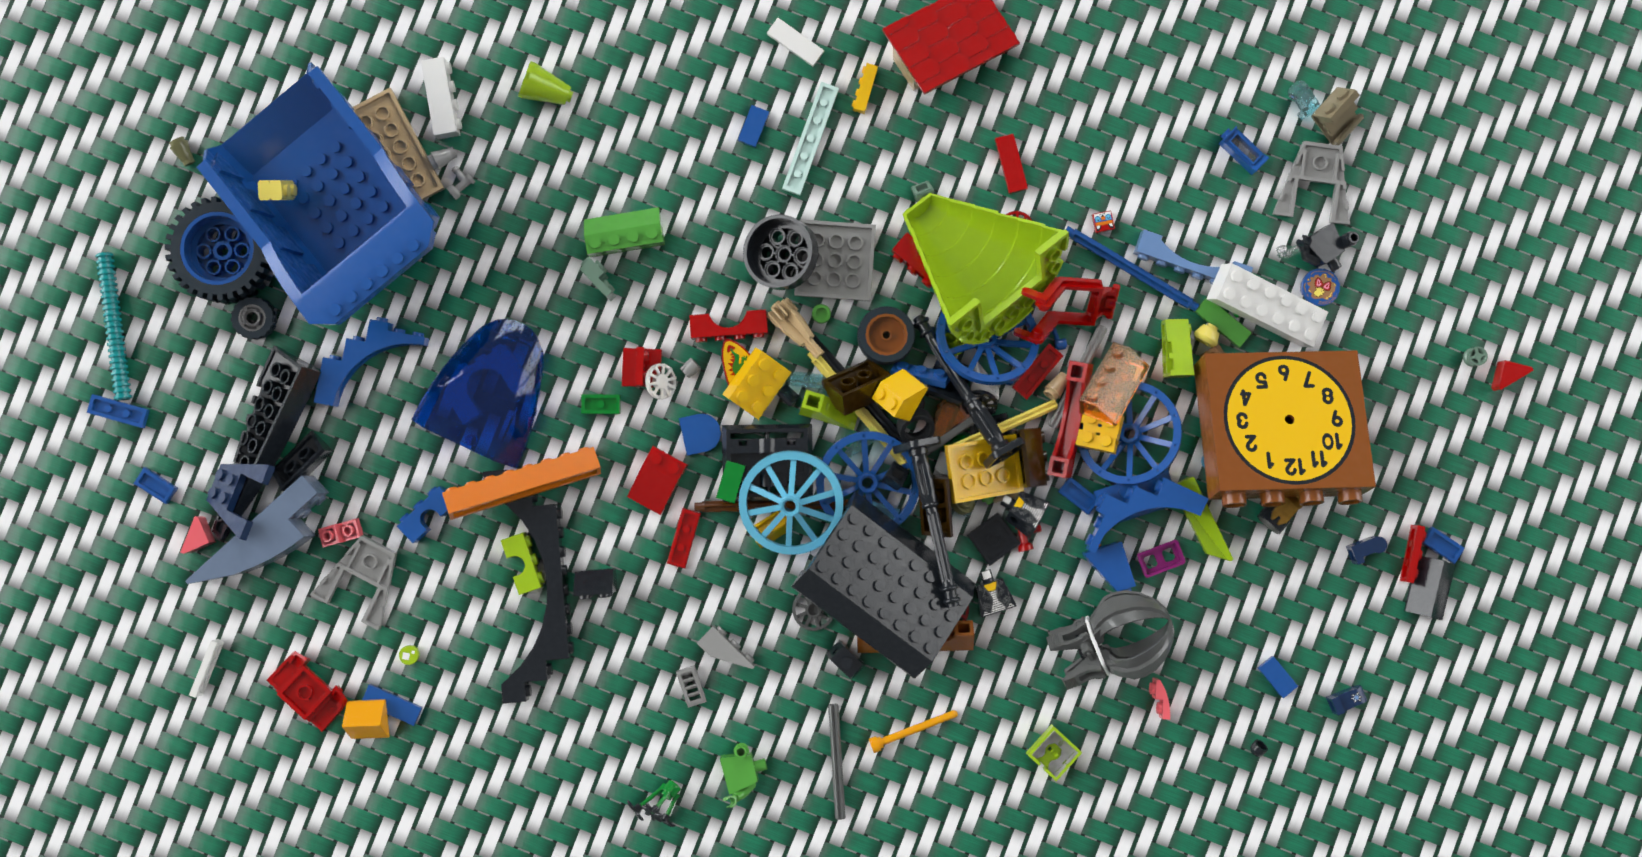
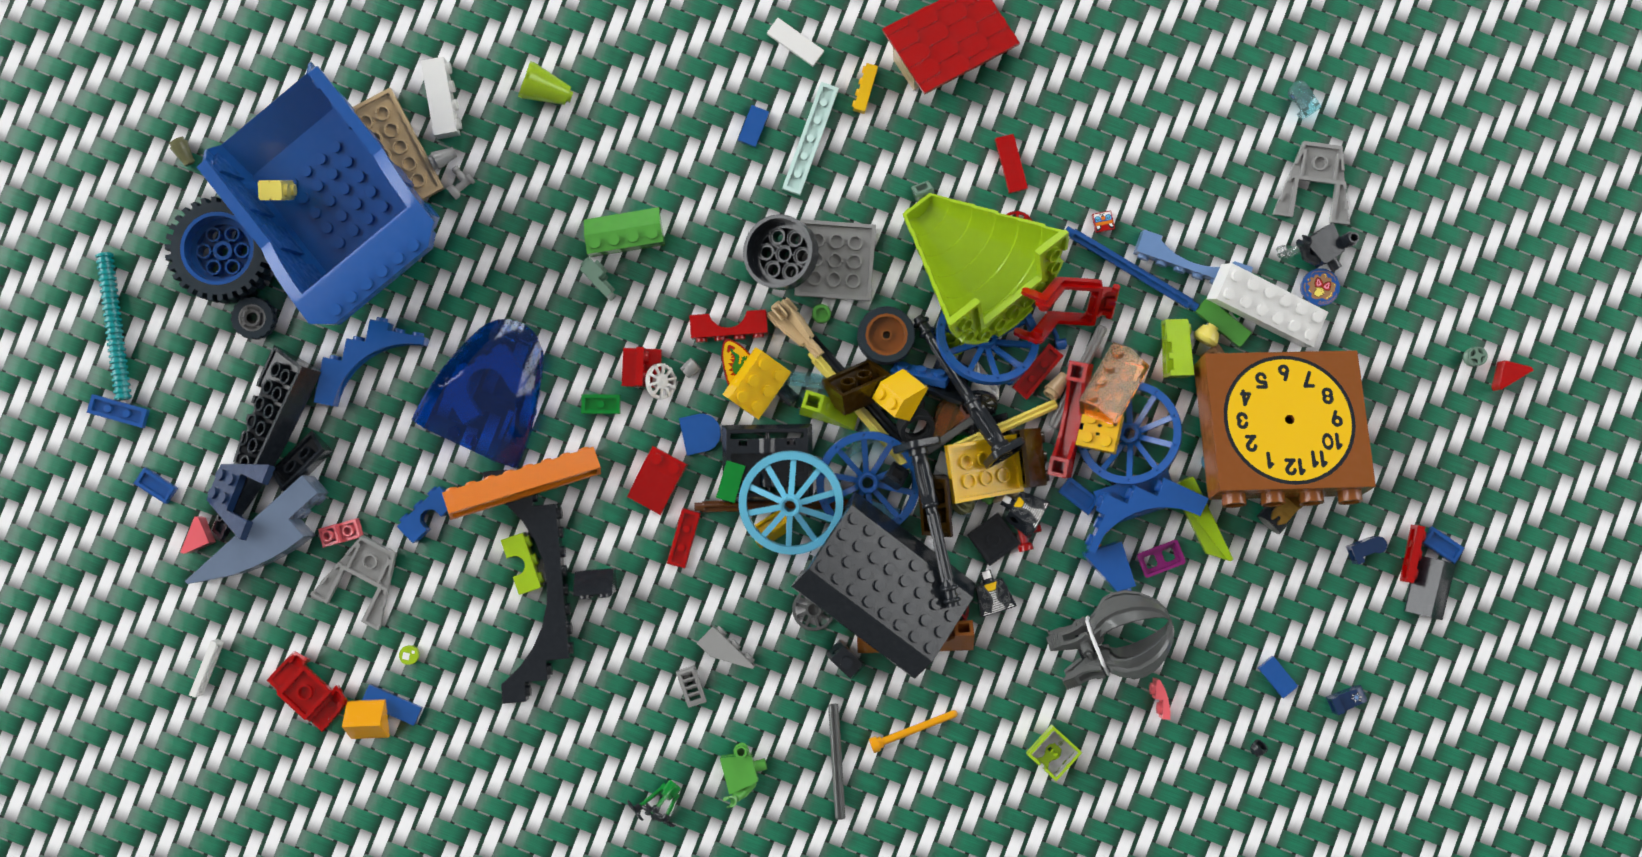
red slope [891,232,932,288] -> none
blue window [1219,126,1269,175] -> none
dark tan piece [1311,87,1364,145] -> none

